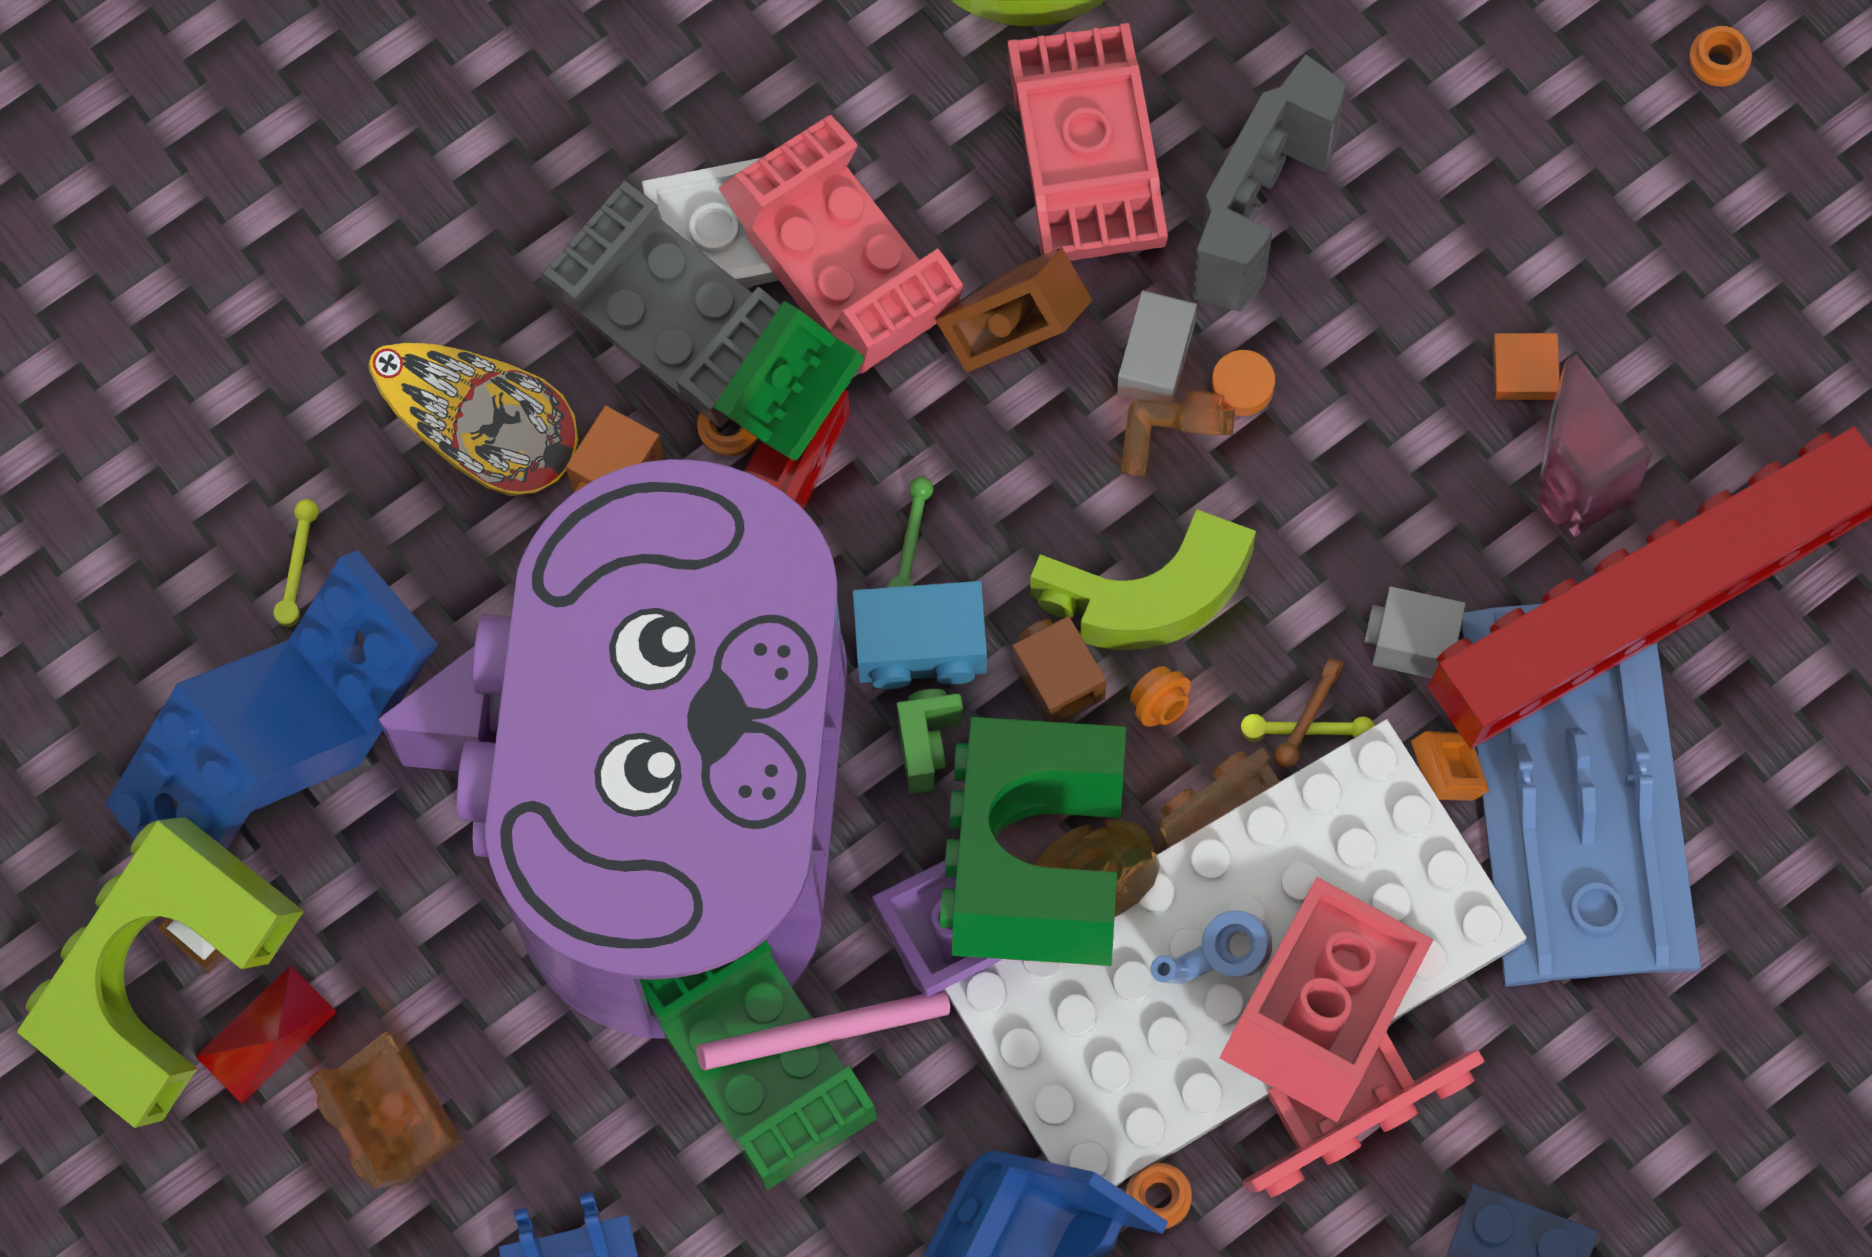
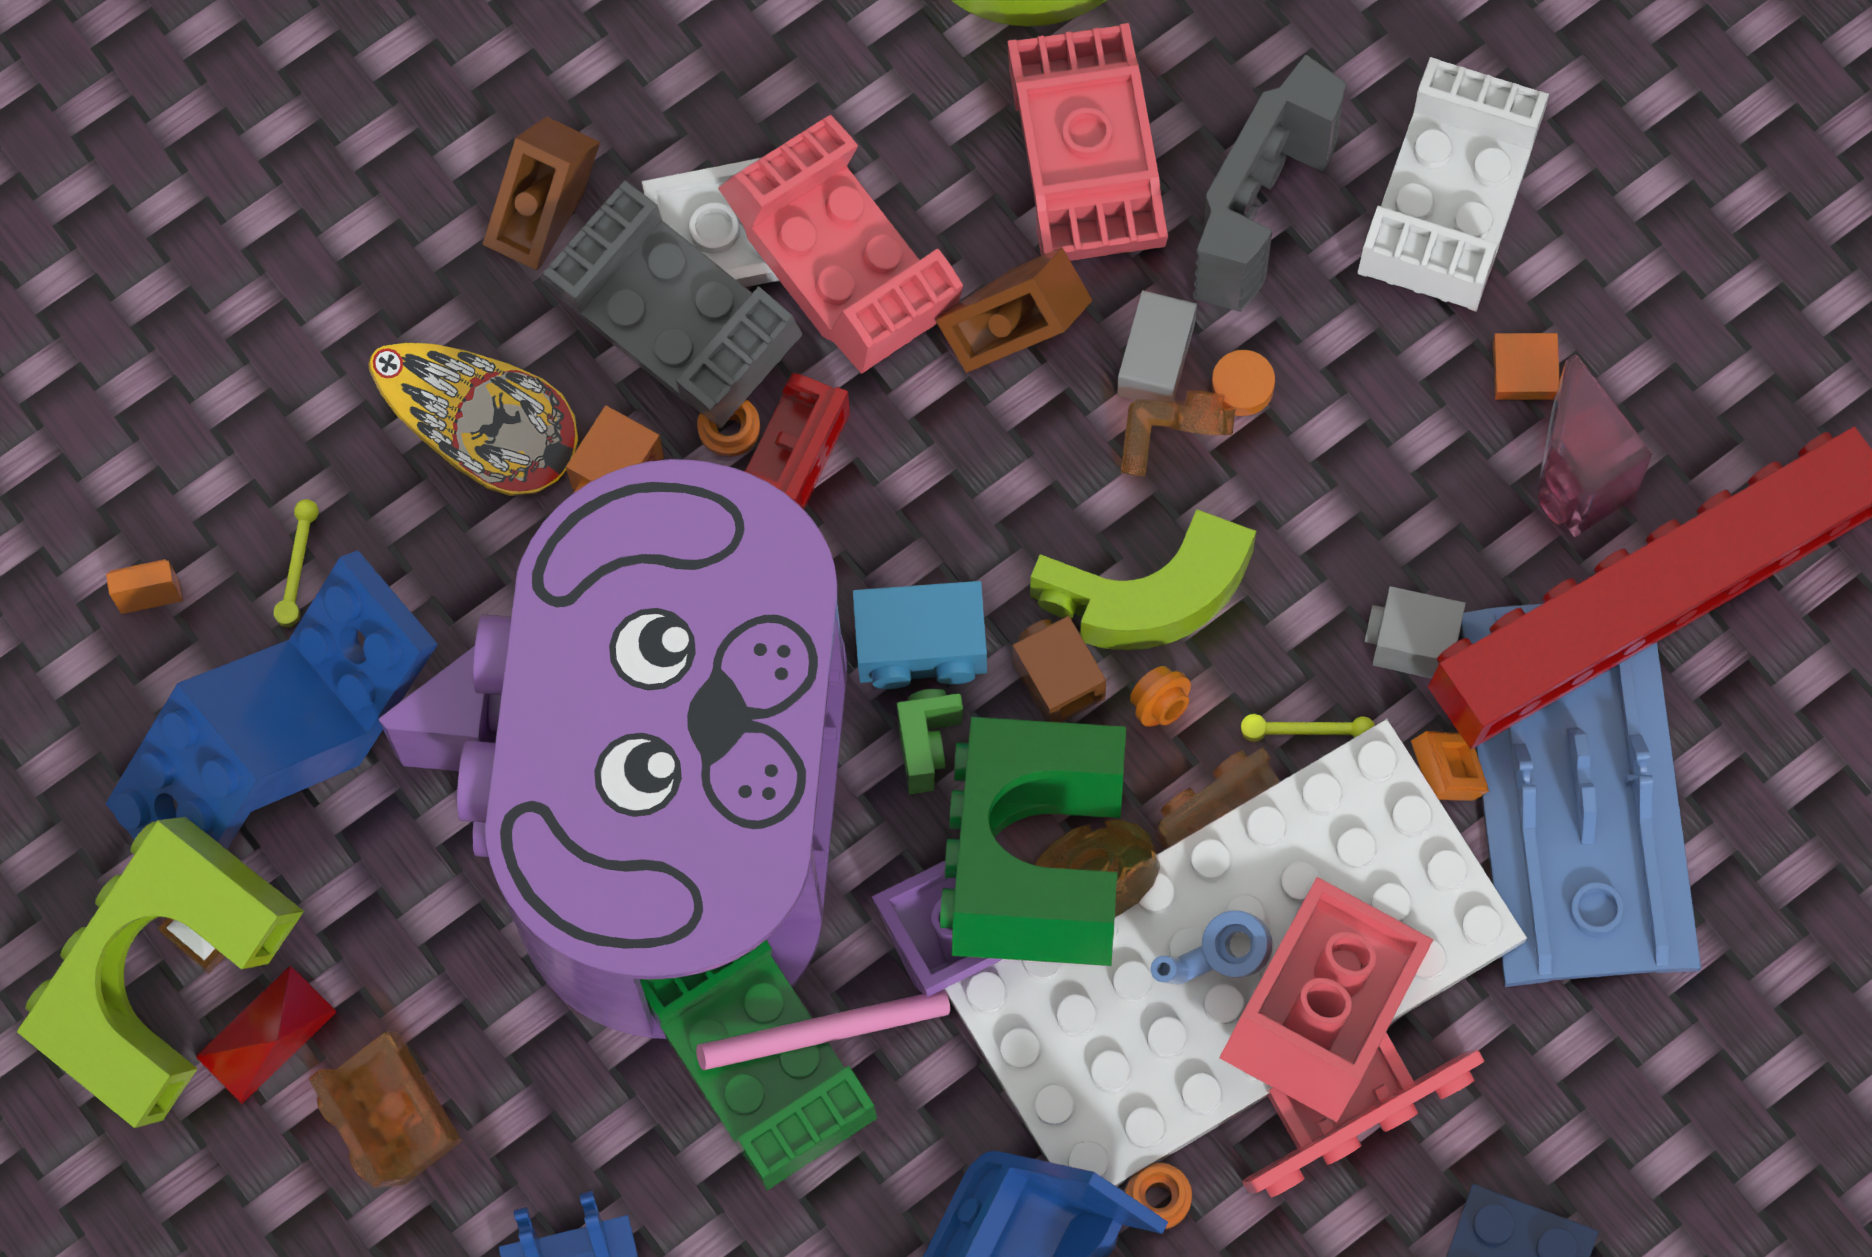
green bracket [713,301,864,461] -> none
bright green hinge [888,476,933,588] -> none
dark orange hinge [1274,657,1344,768] -> none
orange plate [1689,26,1752,87] -> none
none -> orange tile [106,559,183,614]
none -> dark orange slope [482,116,600,270]
none -> white plate [1357,57,1549,311]

